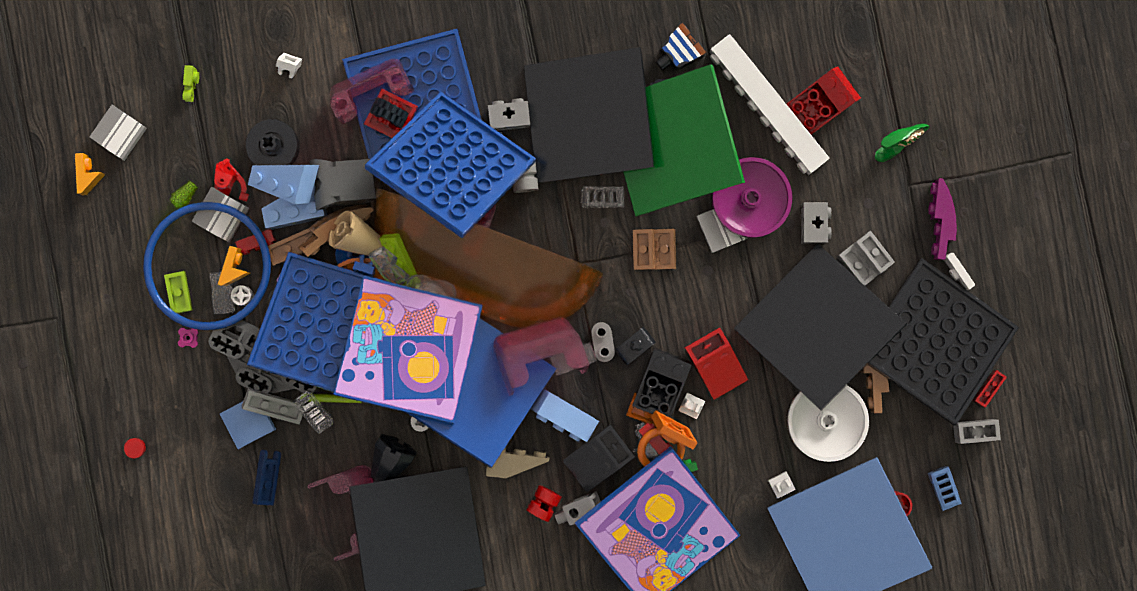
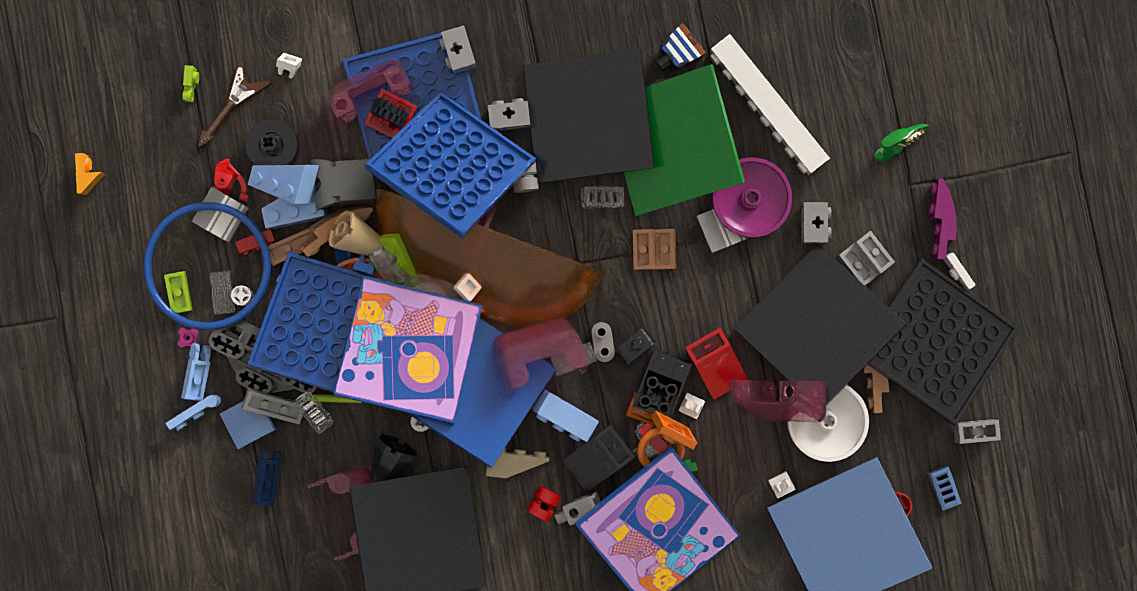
slope [90,105,147,161] -> none
red tile [124,438,146,458] -> none
clear neon green cone [169,180,198,209] -> none
light orange slope [218,246,250,286] -> none
red slope [787,66,861,135] -> none
red piece [972,370,1007,408] -> none
none -> light blue plate [166,395,221,431]
none -> light blue hinge [181,343,211,401]
none -> piece [198,60,271,147]
none -> light grey brick [439,25,477,74]
none -> white tile [453,273,482,302]
none -> clear pink windscreen [731,380,826,422]

